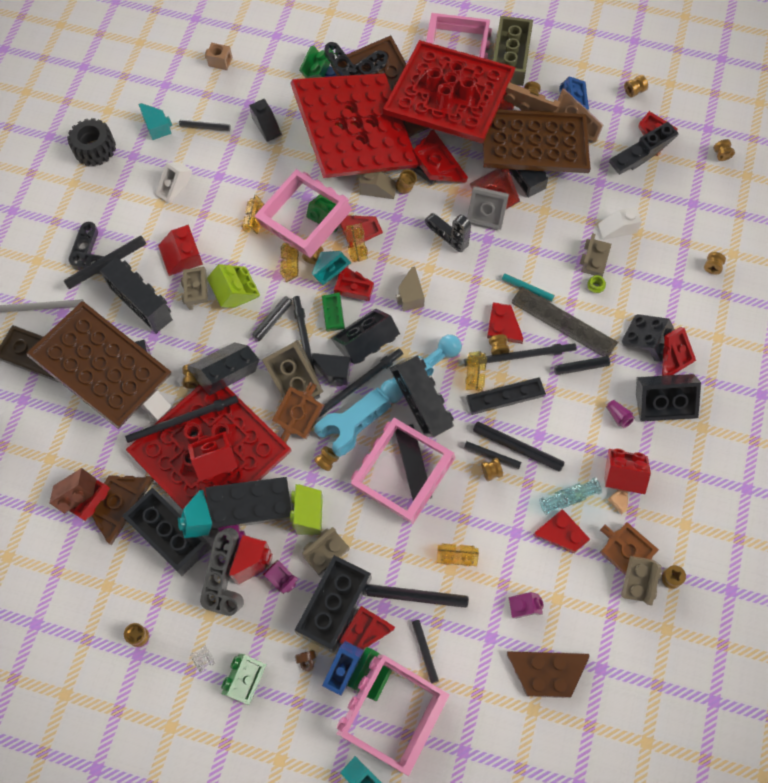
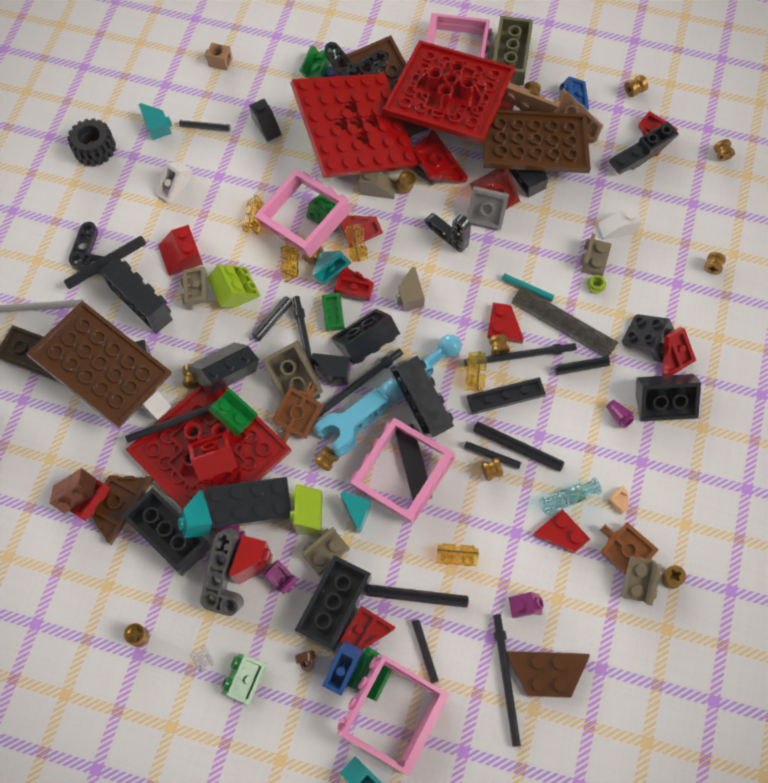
red slope [604,448,651,495] -> none
none -> green bracket [208,388,258,437]
none -> teal slope [340,492,371,533]
none -> black bar [493,614,521,747]

